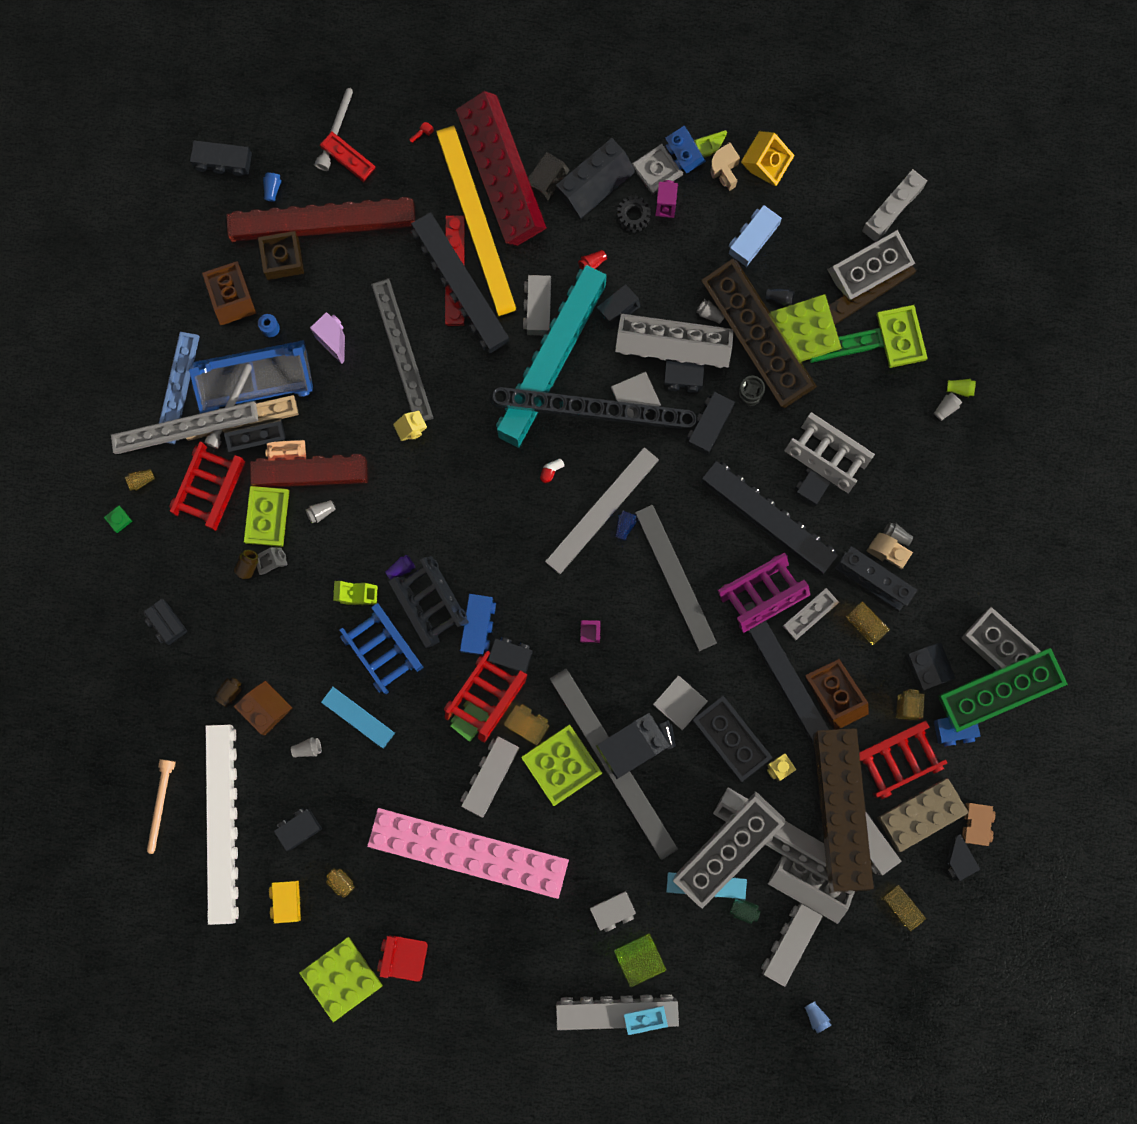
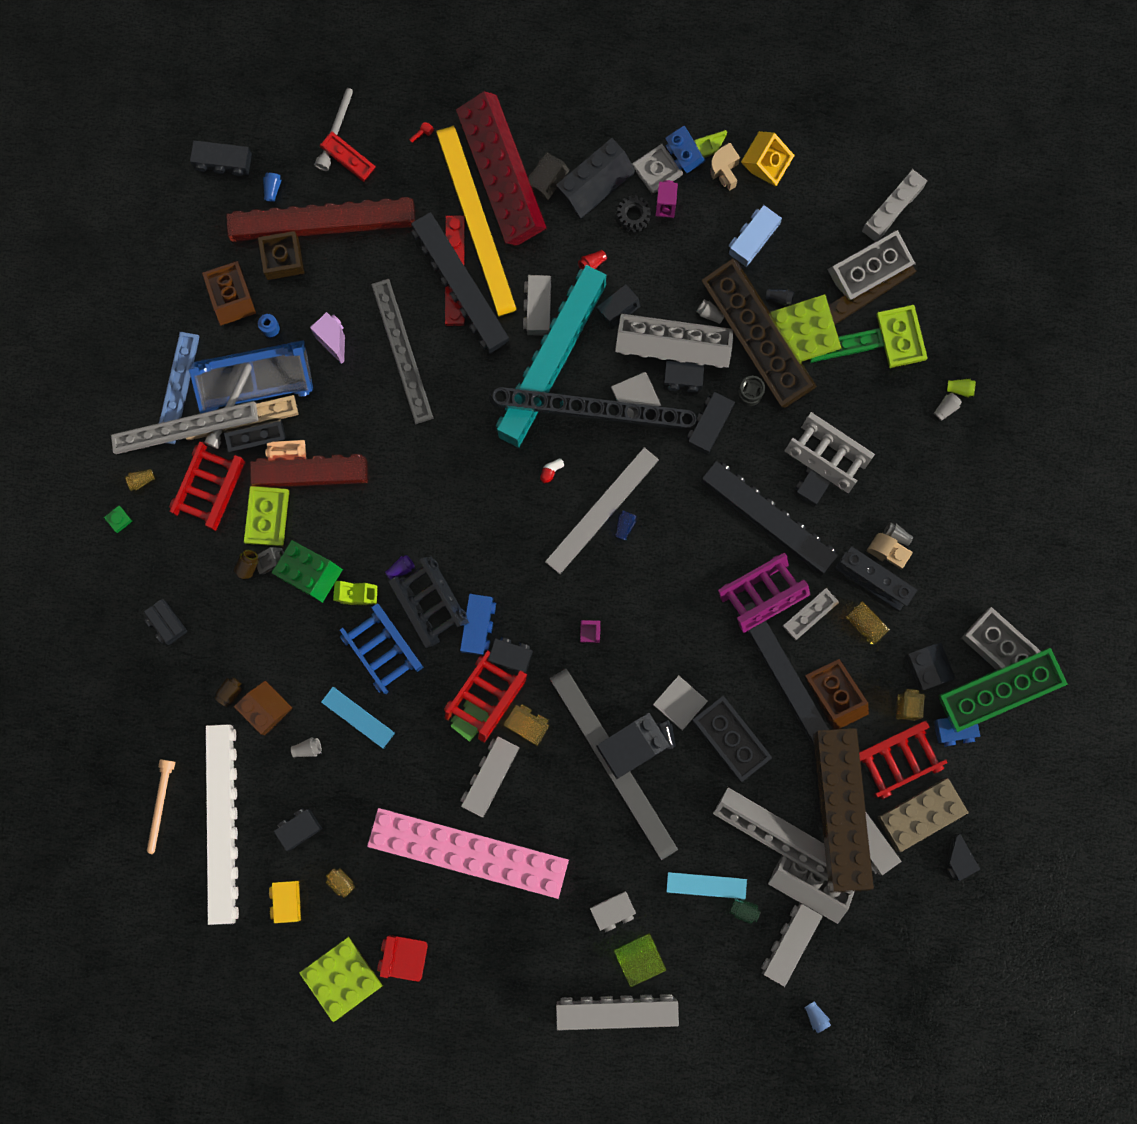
light grey cone [305,500,335,523] -> none
light yellow brick [393,411,427,441] -> none
lime plate [521,725,602,806] -> none
medium azure plate [624,1006,668,1035] -> none
dark grey tile [635,505,717,652] -> none
light grey brick [673,792,785,908] -> none
light yellow brick [767,754,796,781] -> none
clear yellow slope [884,885,926,931] -> none
medium nougat brick [962,803,995,846] -> none
none -> green brick [272,540,343,603]

